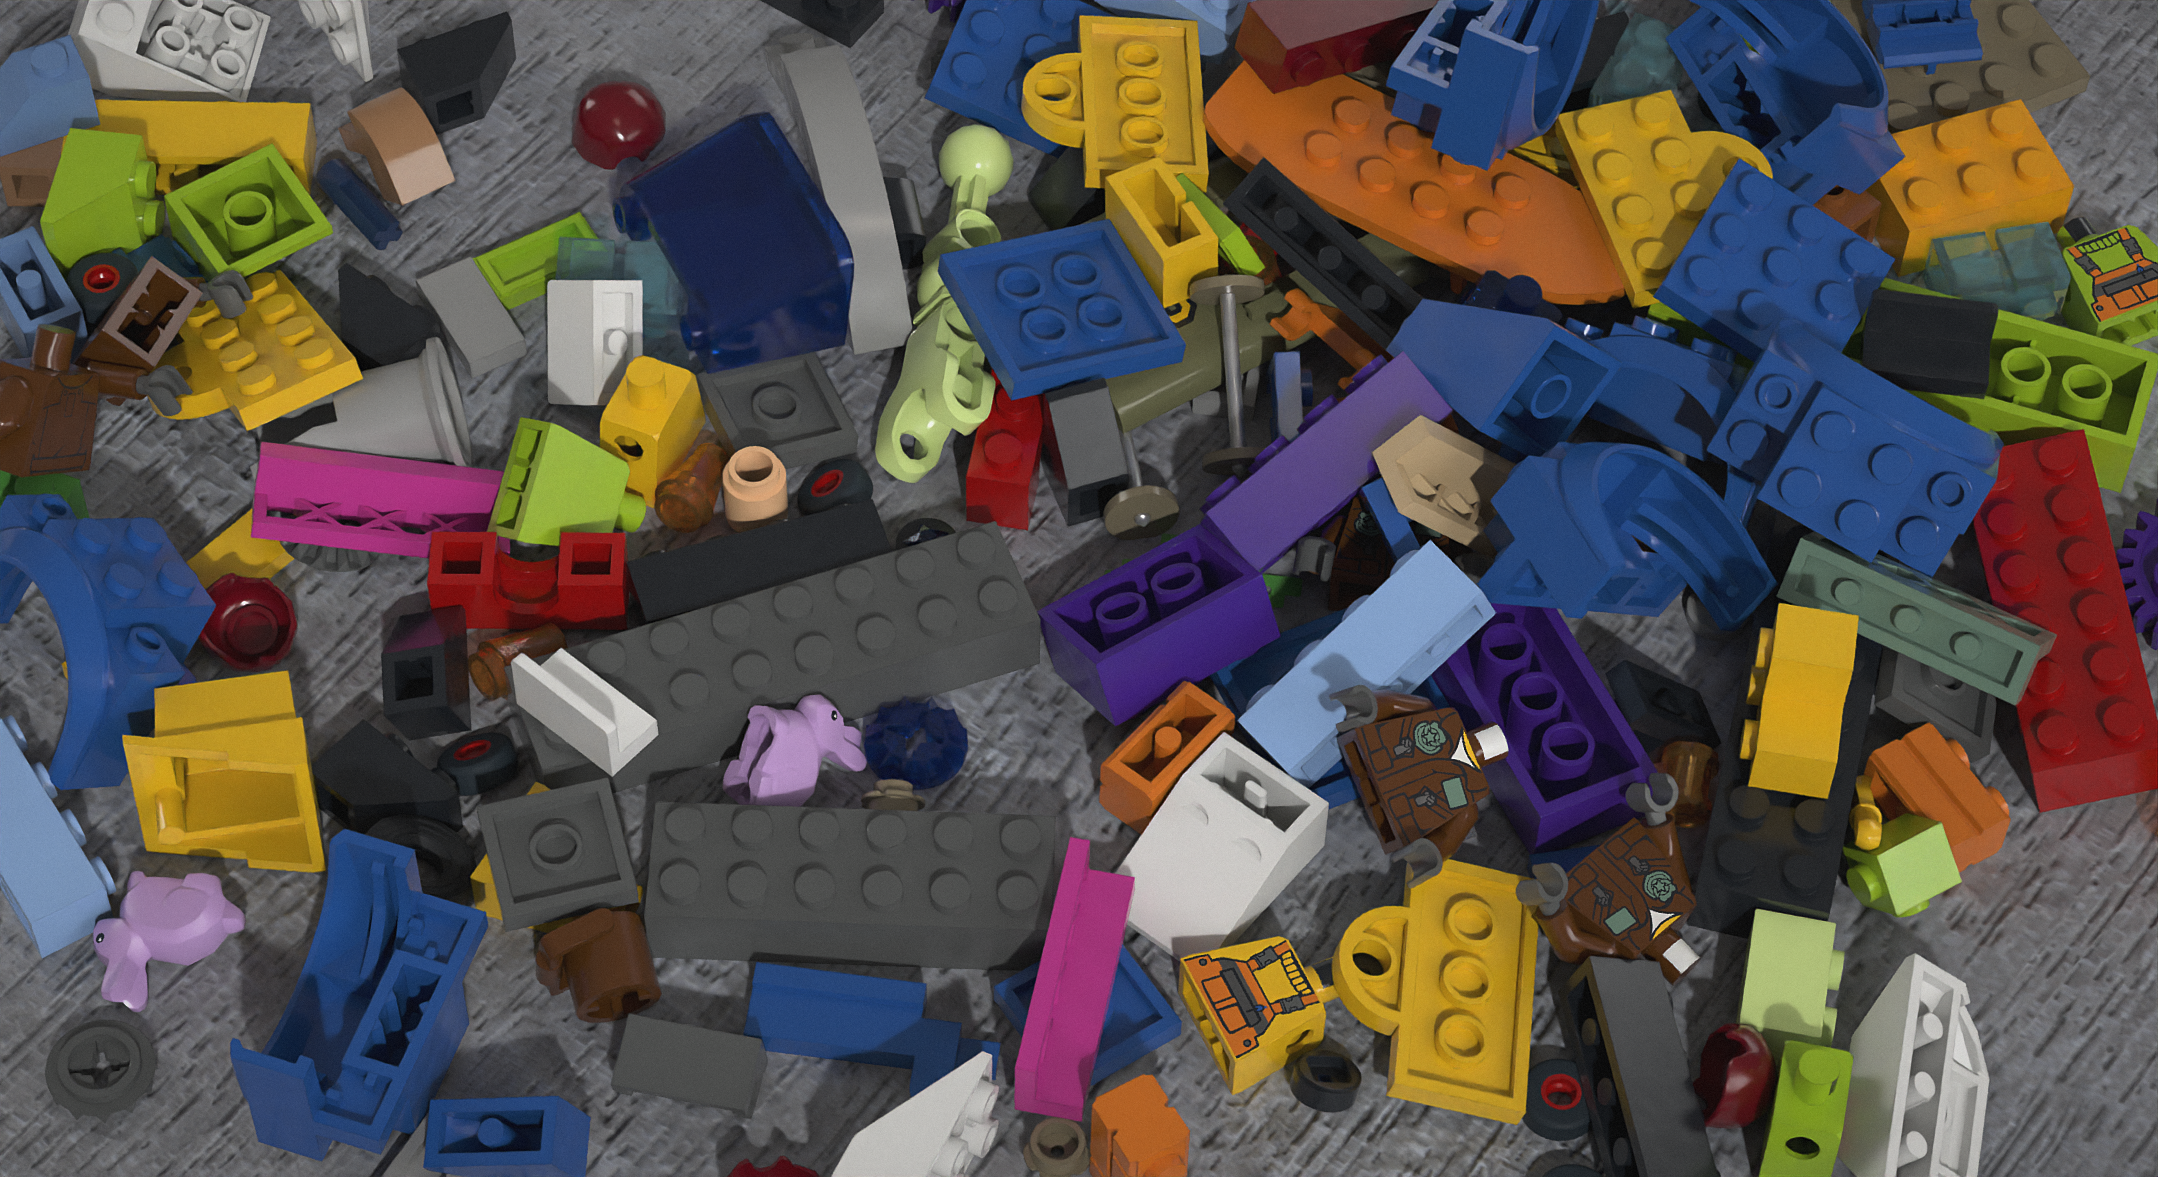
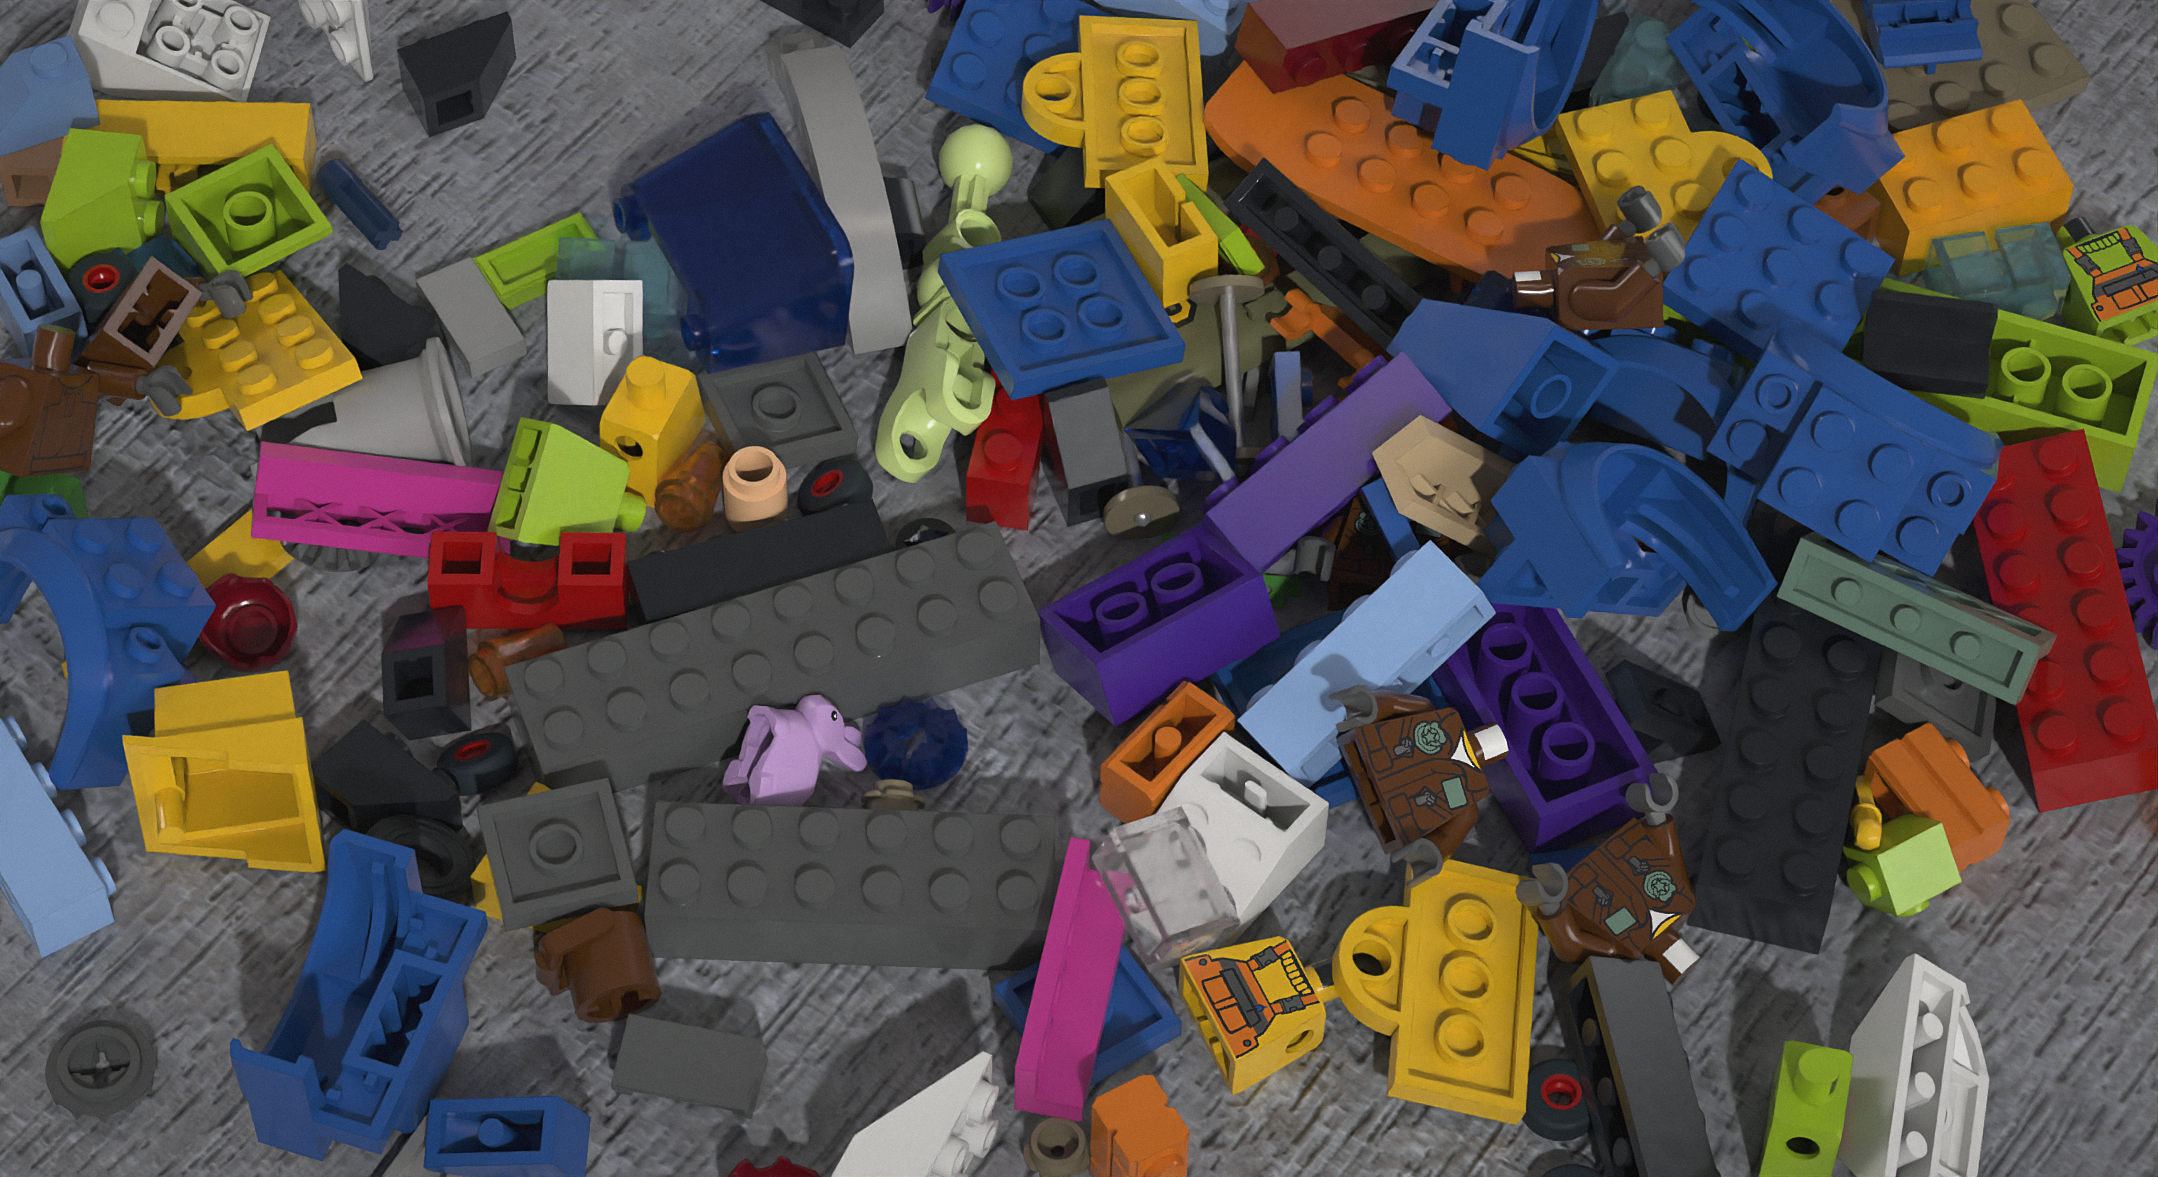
lavender animal [93,871,246,1012] -> none
medium nougat brick [338,87,456,206] -> none
white panel [511,648,658,777] -> none
dark red hair [572,80,666,170] -> none
blue piece [743,962,1001,1098] -> none
black tile [1290,1049,1362,1113] -> none
clear orange bush [1662,741,1720,828] -> none
dark red hair [1693,1023,1777,1129] -> none
yellowish green brick [1736,909,1845,1065] -> none
yellow brick [1739,603,1859,799] -> none
none -> clear brick [1091,806,1241,974]
none -> clear blue slope [1123,382,1237,482]
none -> reddish brown torso [1512,185,1686,330]

